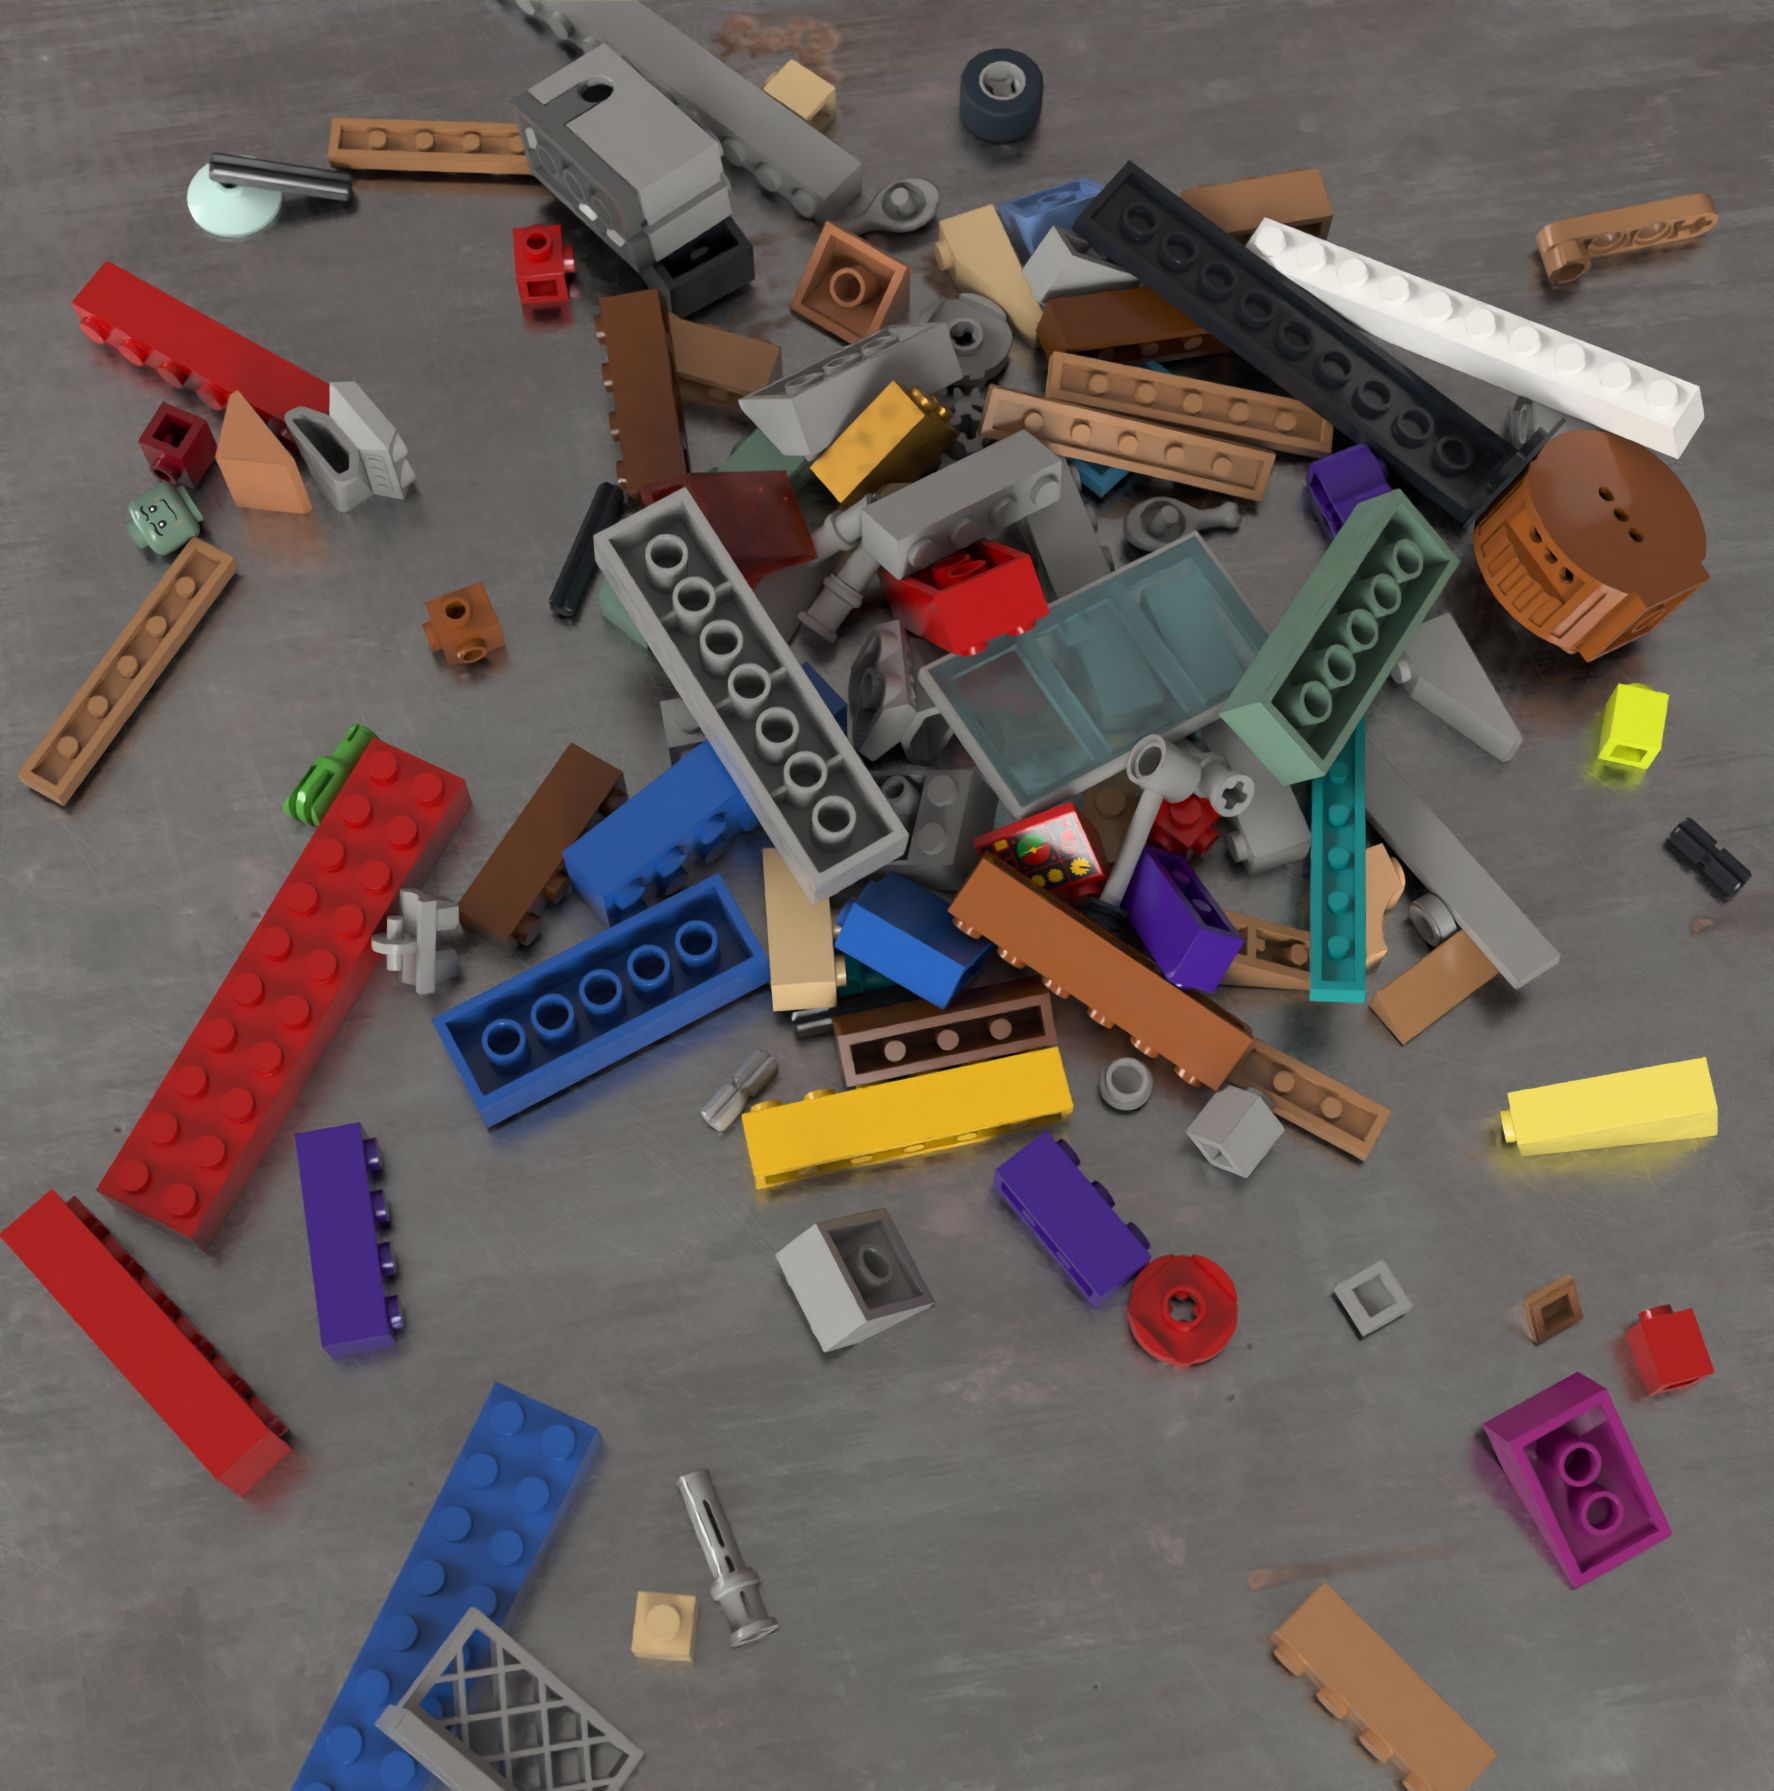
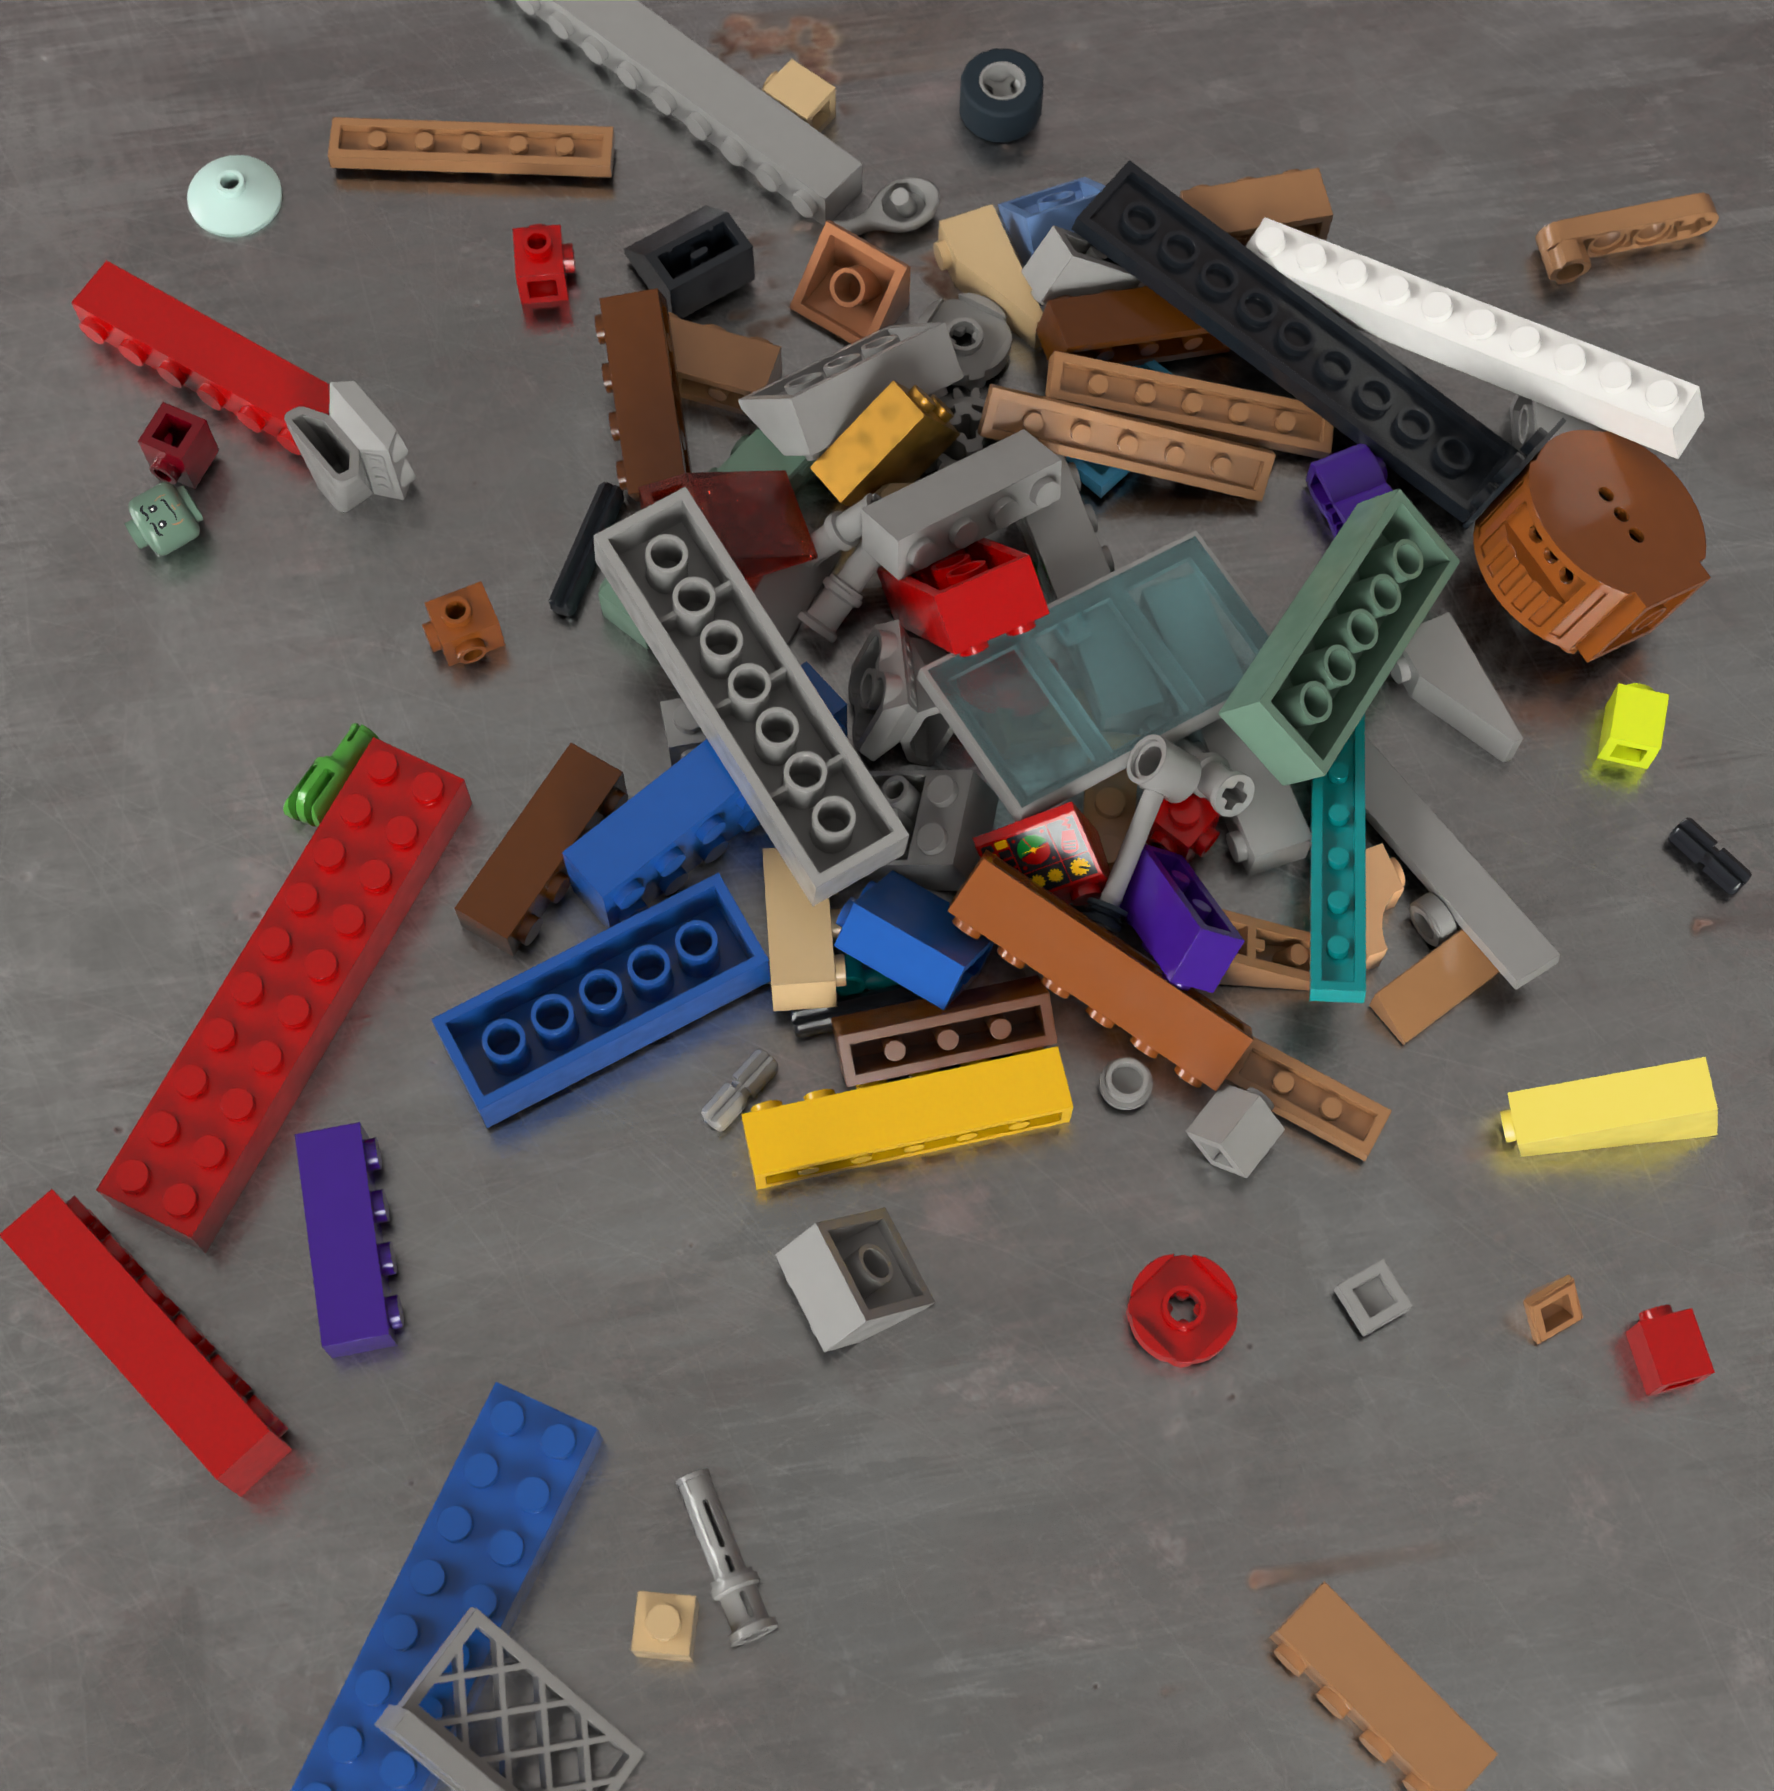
medium nougat plate [16,536,239,806] -> none
black axle [209,152,353,201] -> none
nougat slope [215,390,313,514] -> none
light grey hips [371,887,459,995] -> none
light grey piece [510,43,732,274] -> none
dark purple brick [993,1130,1152,1309] -> none
light grey piece [1123,497,1242,552] -> none
magenta slope [1482,1372,1673,1589] -> none

